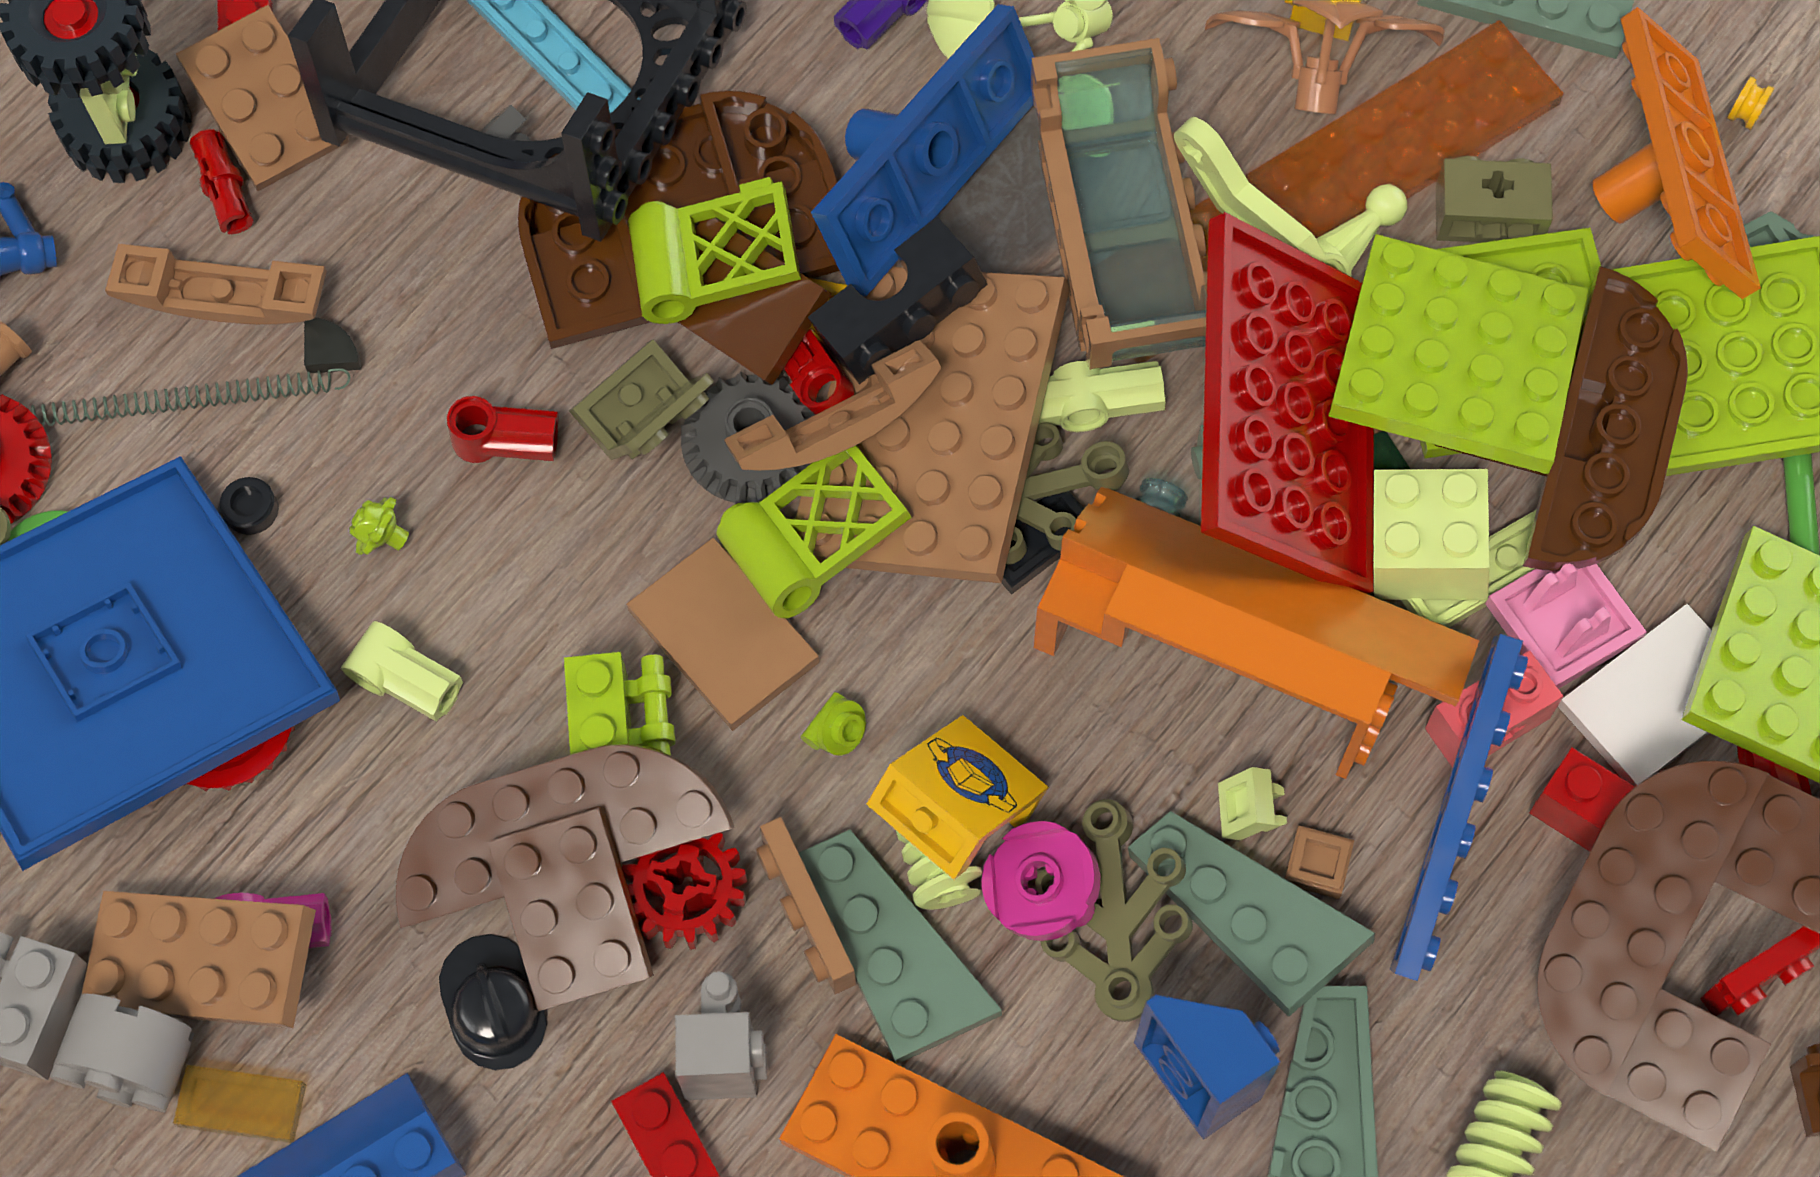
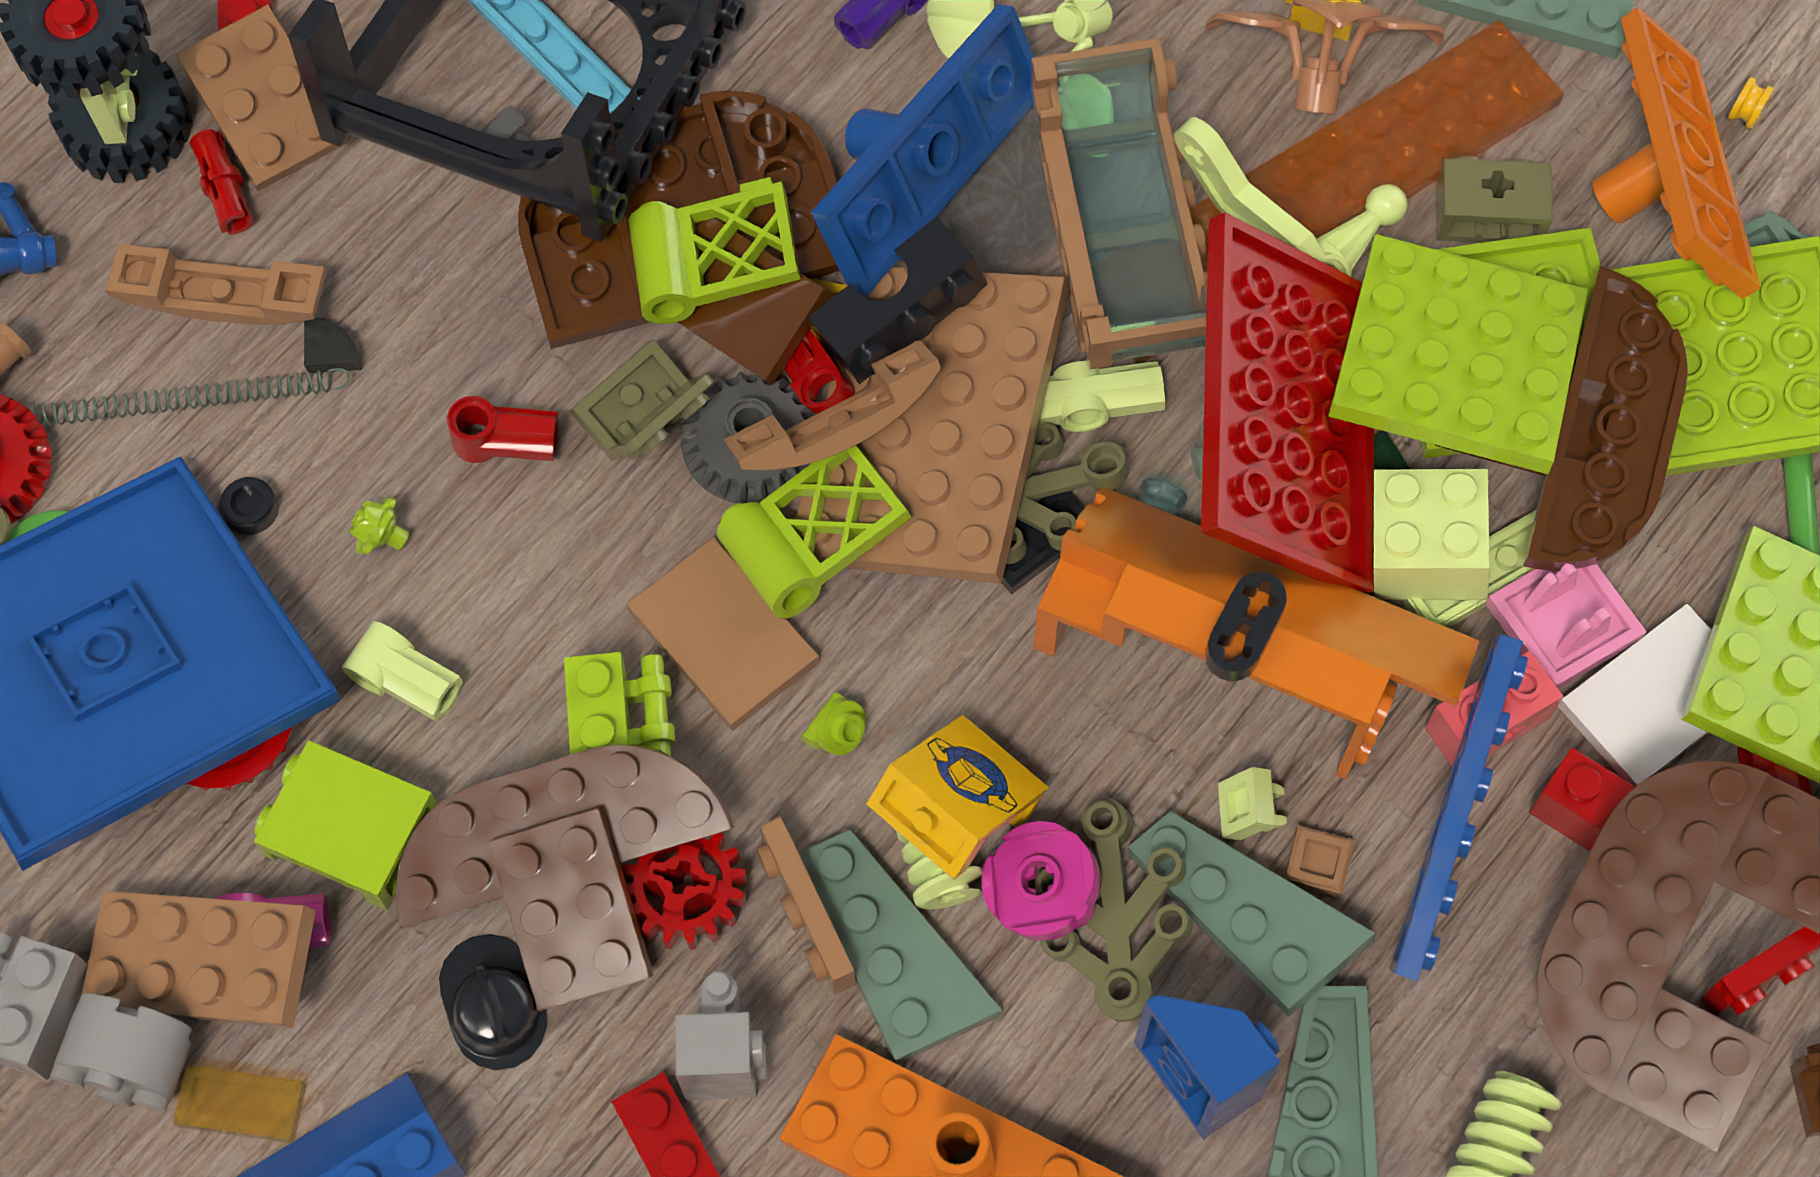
none -> lime panel [253,740,438,911]
none -> black beam [1205,572,1287,682]

